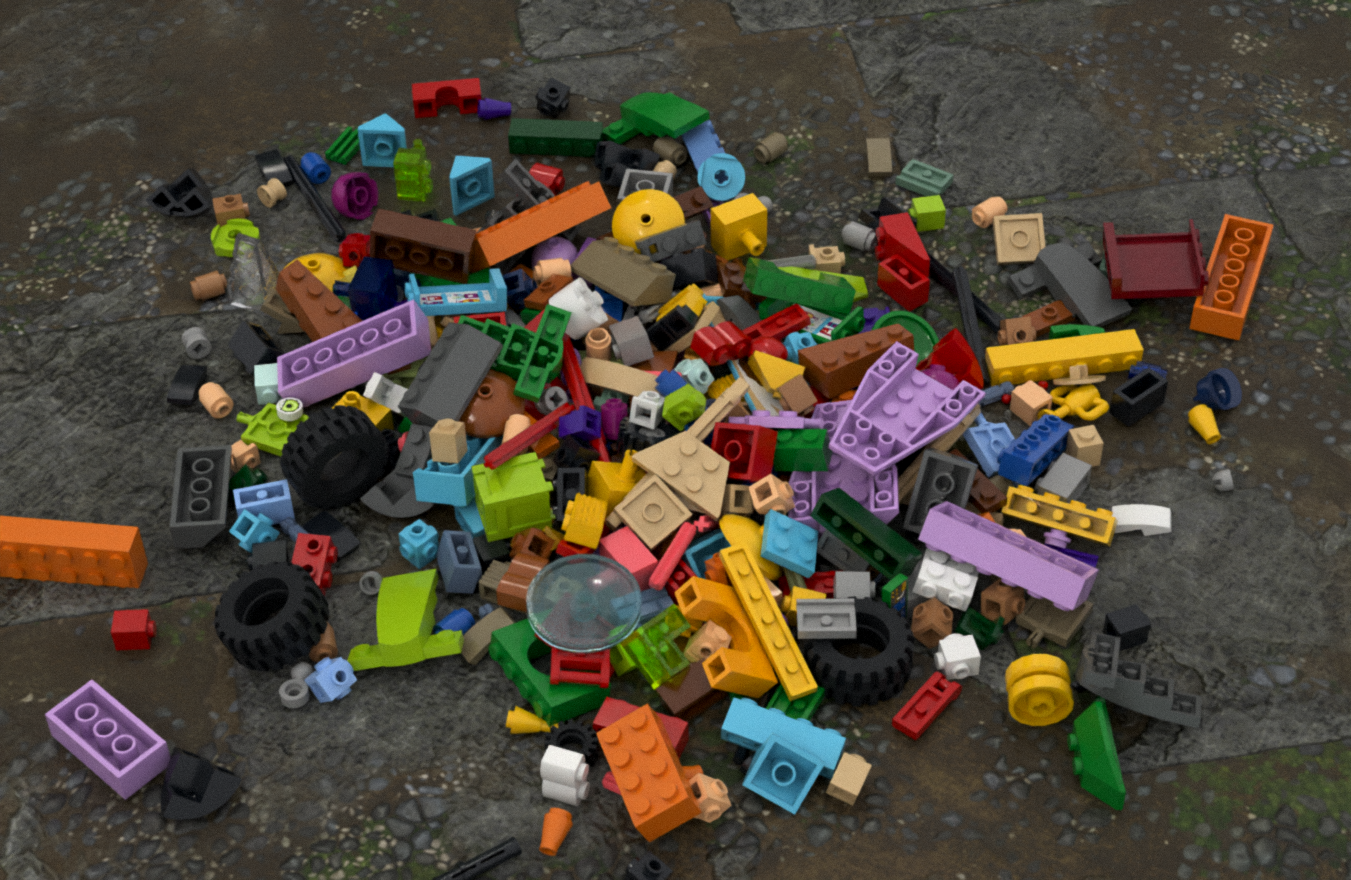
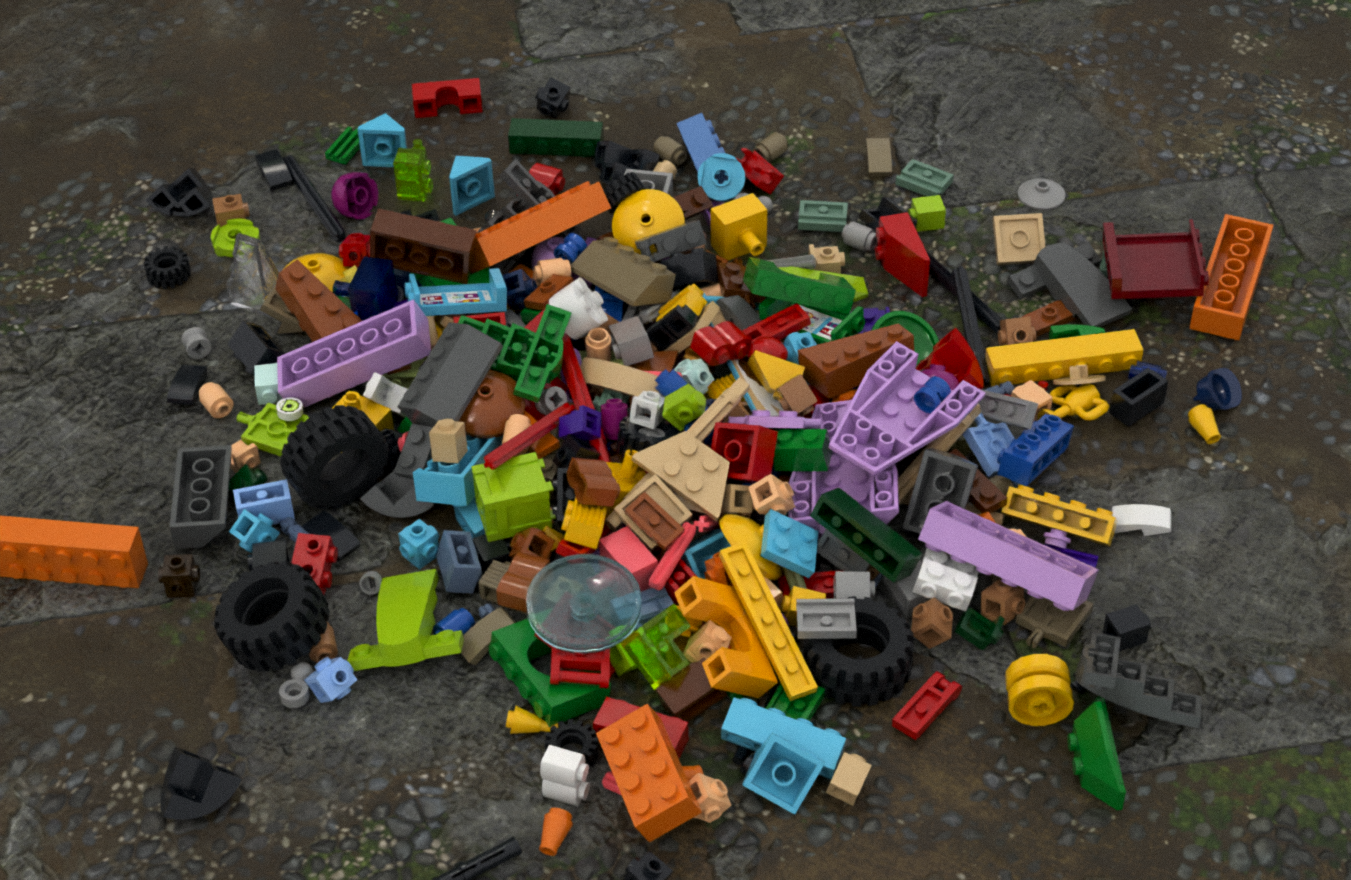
lavender brick [45,680,171,800] -> none
red brick [111,609,157,651] -> none
medium nougat brick [189,270,228,301] -> none
tan wheel [257,178,287,208] -> none
blue brick [301,152,331,184] -> none
dark purple cone [477,97,511,120] -> none
green slope [603,92,710,144] -> none
red brick [877,253,930,312] -> none
tile [882,573,908,619] -> none
white brick [934,634,981,680] -> none
light nougat brick [972,196,1008,228] -> none
light grey piece [1034,453,1092,504] -> none
tan brick [1065,425,1104,467] -> none
light grey hinge [1212,469,1234,491] -> none
none -> black tyre [144,246,191,289]
none -> dark brown brick [158,554,200,598]
none -> blue wheel [553,233,587,265]
none -> dark orange brick [566,457,620,507]
none -> black tyre [603,172,646,214]
none -> dark orange plate [625,491,685,551]
none -> red hinge [735,148,784,195]
none -> sand green plate [798,200,848,232]
none -> blue wheel [914,376,951,414]
none -> light grey tile [978,389,1038,429]
none -> light grey dish [1018,178,1065,211]

